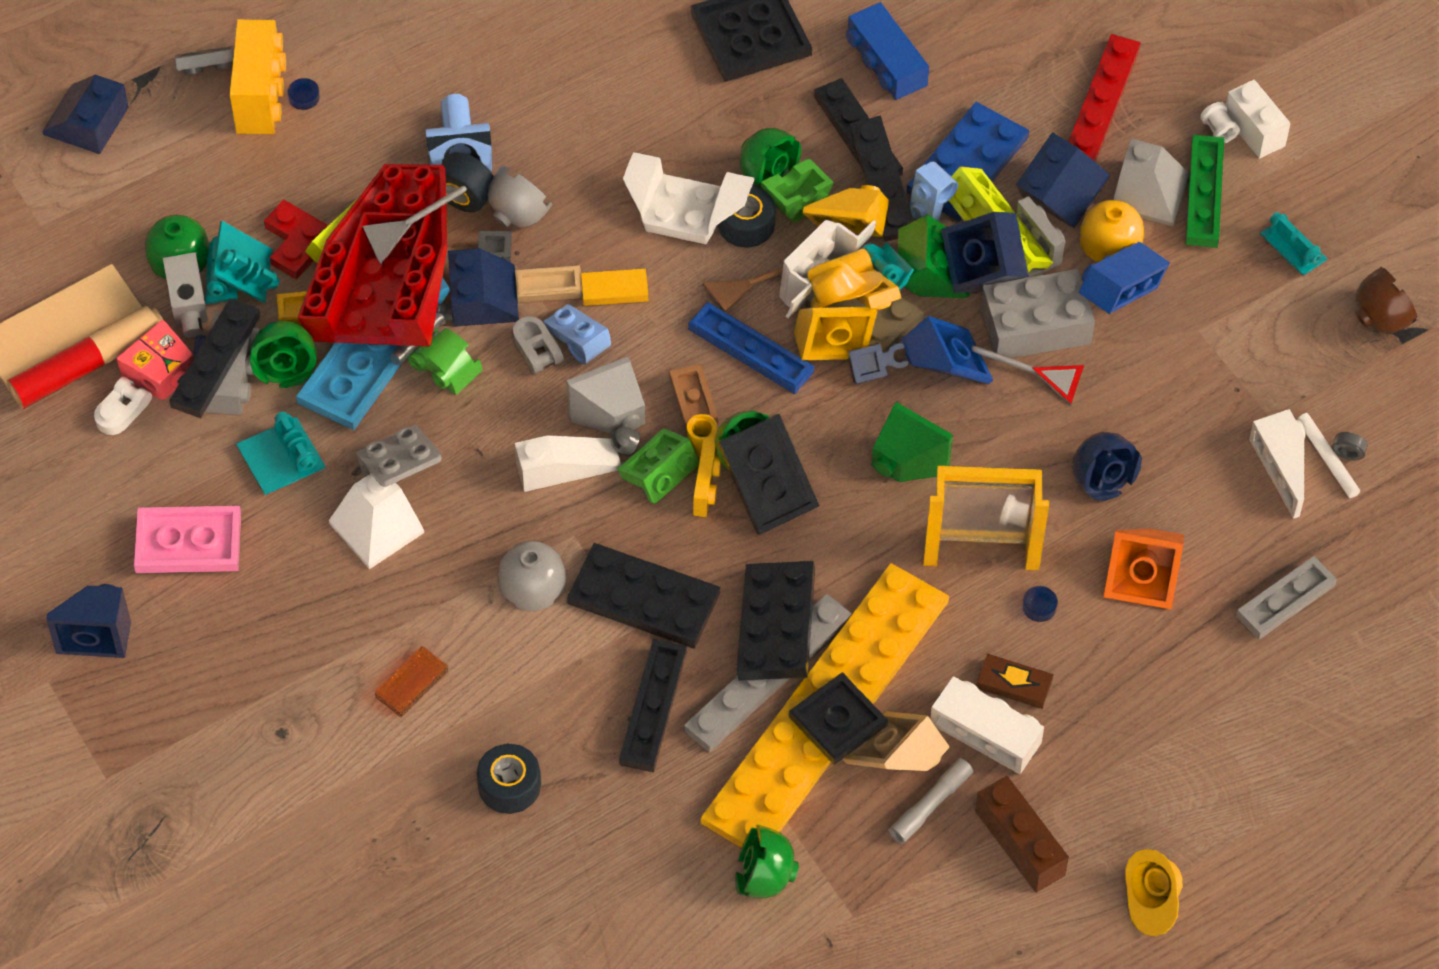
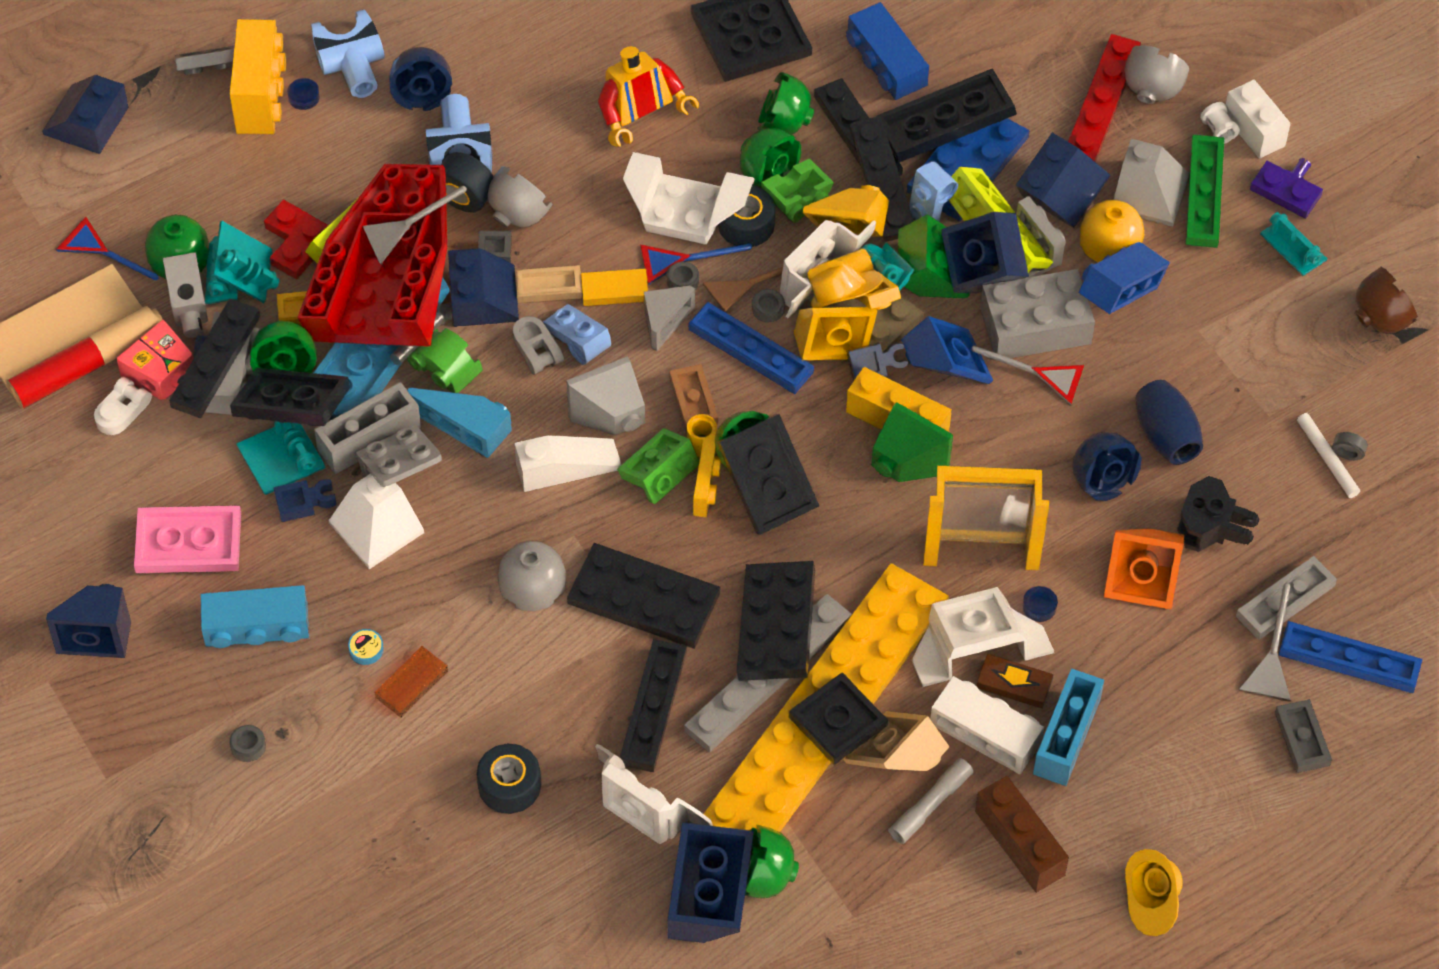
dark grey hinge [611,427,640,456] -> none
white slope [1249,409,1305,519] -> none
none -> blue piece [56,217,159,281]
none -> dark azure brick [200,585,309,648]
none -> black plate [230,367,350,426]
none -> dark grey tile [230,725,266,762]
none -> dark blue plate [273,479,337,522]
none -> light blue connector [311,10,385,98]
none -> light grey brick [314,382,421,474]
none -> tile [348,629,384,665]
none -> dark blue cylinder [389,47,452,111]
none -> dark azure slope [407,388,512,458]
none -> white piece [595,744,713,844]
none -> torso [598,46,699,147]
none -> blue piece [640,243,753,285]
none -> light grey slope [644,285,695,351]
none -> dark grey tile [667,262,699,290]
none -> dark blue slope [667,822,754,943]
none -> dark grey tile [752,289,785,322]
none -> green cylinder [757,72,814,135]
none -> yellow brick [846,367,952,432]
none -> black plate [876,68,1017,163]
none -> white piece [912,587,1054,687]
none -> dark azure brick [1033,668,1104,786]
none -> light grey cylinder [1125,45,1190,104]
none -> dark blue piece [1135,380,1203,465]
none -> black hinge [1177,476,1260,552]
none -> light grey piece [1239,583,1291,701]
none -> dark purple plate [1250,158,1323,219]
none -> dark grey plate [1275,699,1332,773]
none -> blue tile [1278,621,1423,693]

